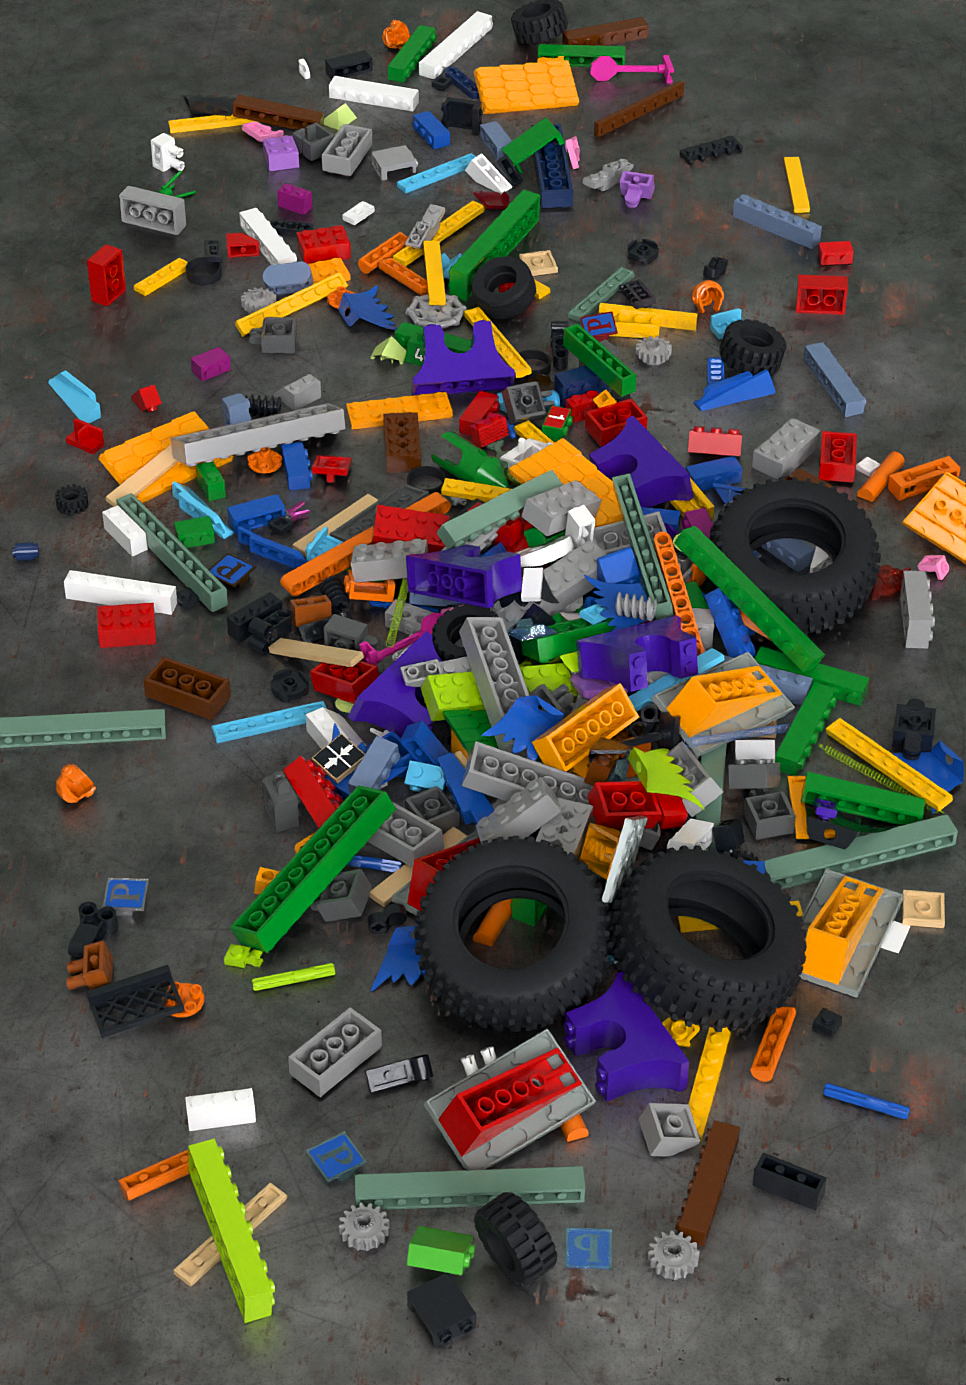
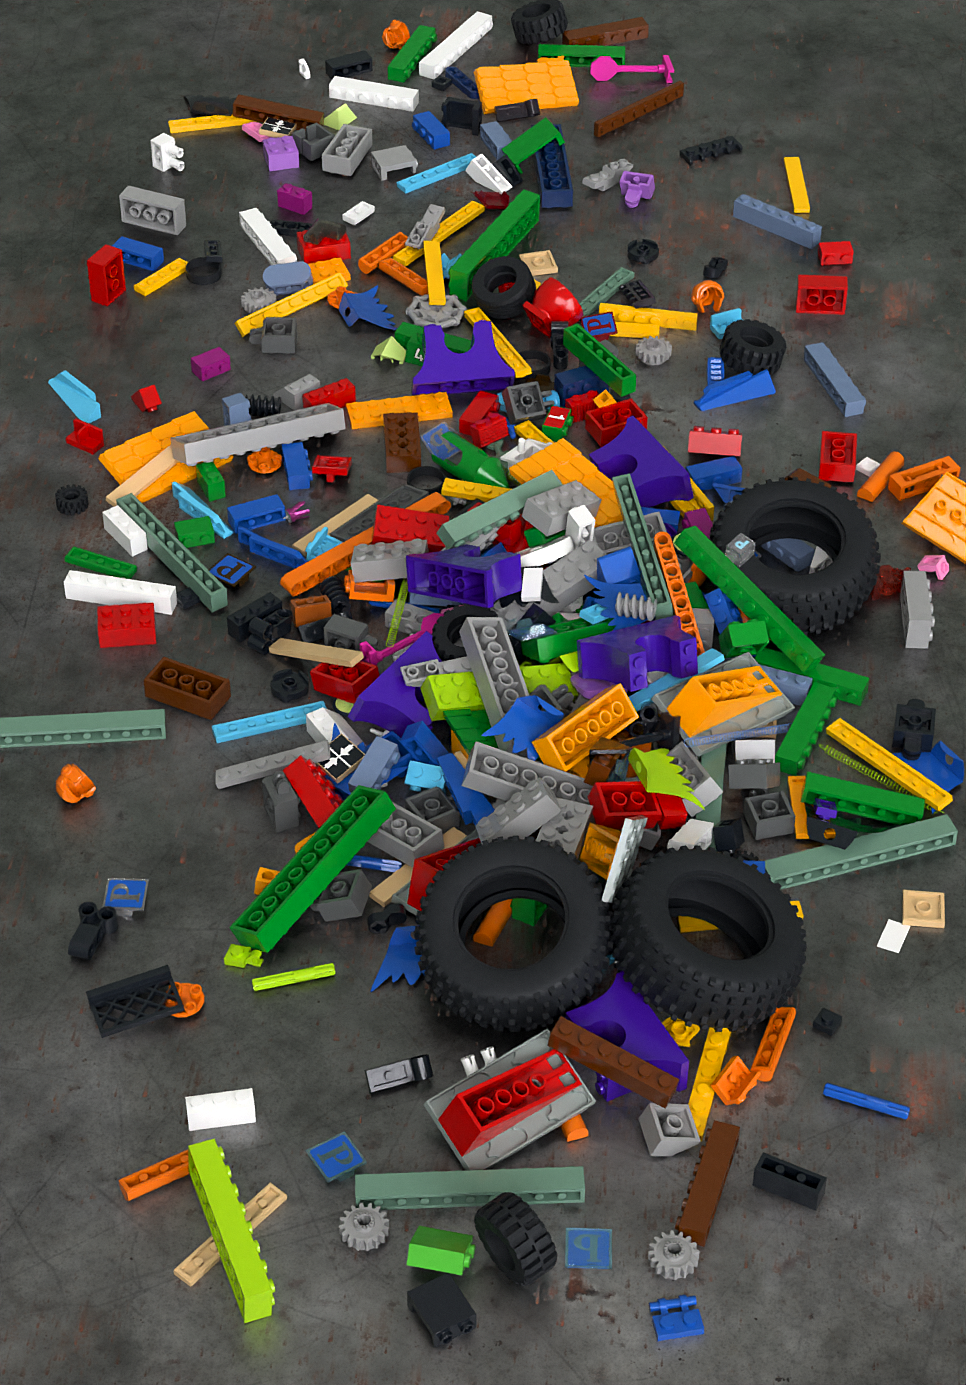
dark blue brick [12,542,39,561] -> none
dark orange brick [66,941,113,990] -> none
green plant [157,171,196,198] -> none
red slope [226,233,260,258] -> none
black plate [268,515,294,536] -> none
light grey brick [288,1007,382,1097] -> none
bright pink wing [565,136,580,169] -> none
light grey brick [752,418,821,480] -> none
piece [799,869,904,998] -> none
none -> green tile [64,546,137,579]
none -> blue brick [112,236,164,271]
none -> light grey plate [216,740,330,789]
none -> tile [259,117,297,138]
none -> clear smoke brick [303,218,346,245]
none -> red brick [303,378,356,408]
none -> clear piece [420,420,461,460]
none -> black plate [494,99,541,122]
none -> red plate [522,277,584,339]
none -> reddish brown brick [547,1016,680,1109]
none -> blue plate [649,1294,704,1341]
none -> orange bracket [710,1056,761,1106]
none -> green brick [718,619,769,658]
none -> clear brick [726,533,755,567]

